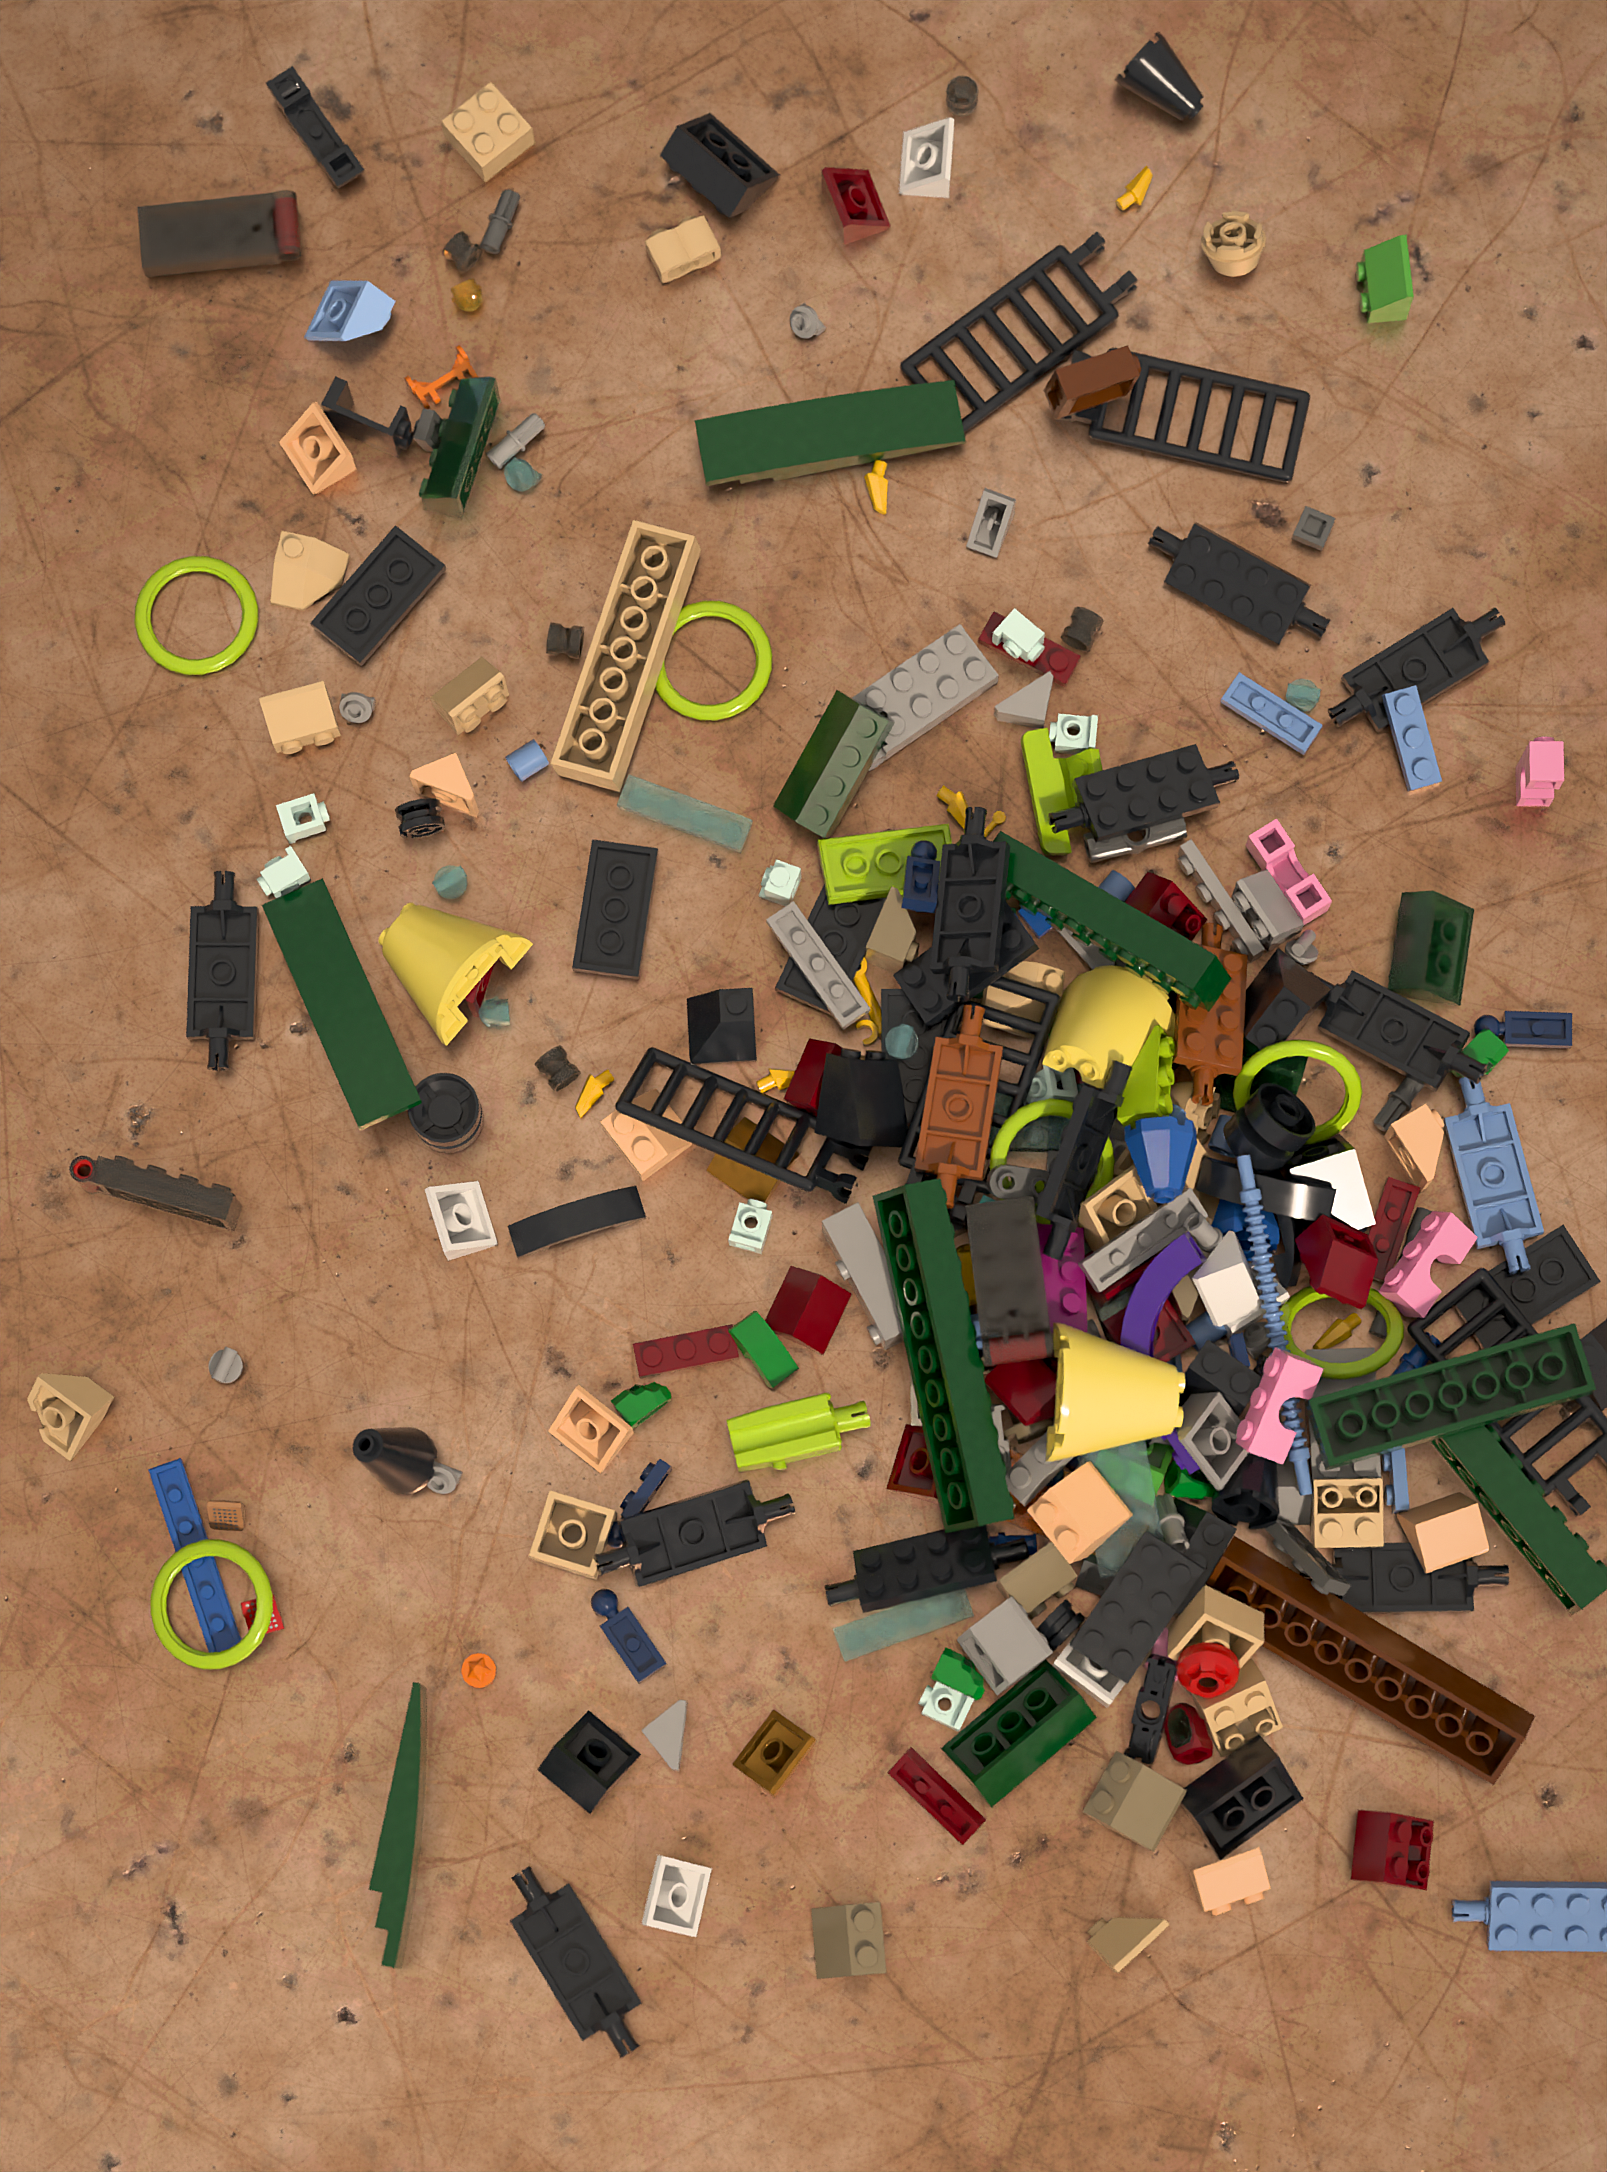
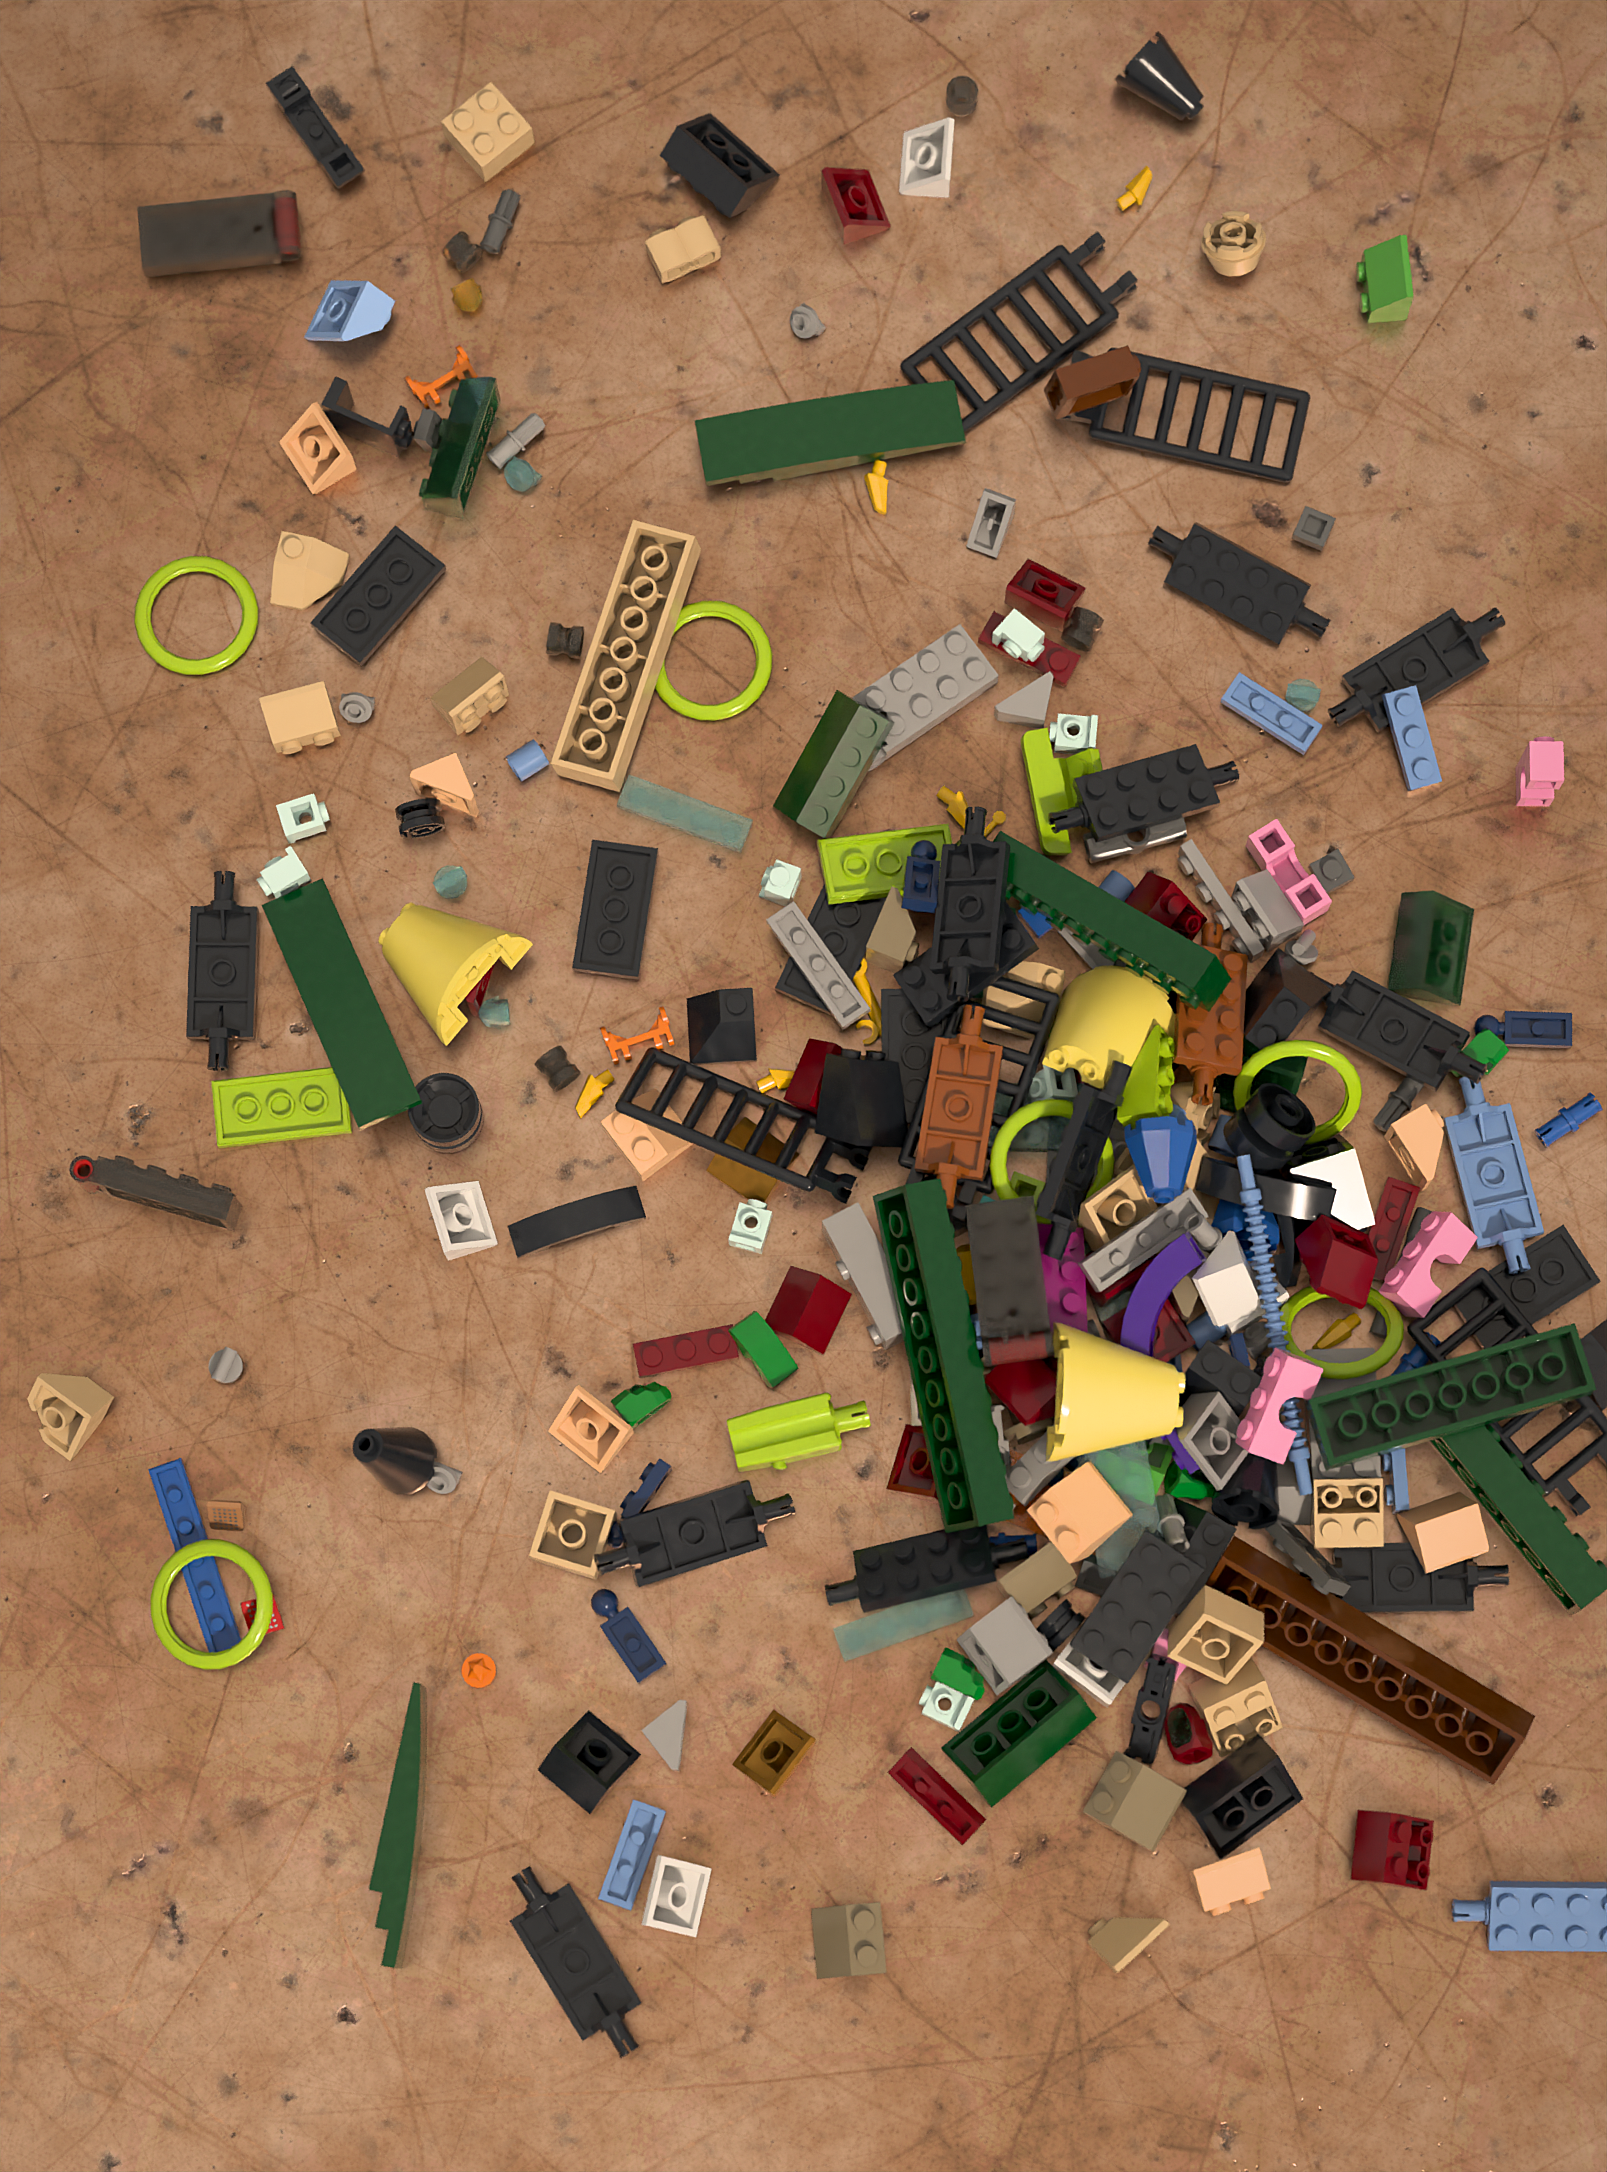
clear light blue plate [885,1023,919,1060] -> none
dark grey plate [986,1164,1050,1204] -> none
red piece [1176,1642,1240,1698] -> none
none -> lime tile [211,1067,352,1148]
none -> medium blue plate [598,1799,666,1911]
none -> orange piece [600,1006,674,1065]
none -> dark red slope [1004,559,1086,632]
none -> dark grey plate [1308,849,1355,894]
none -> blue pin [1534,1092,1603,1148]

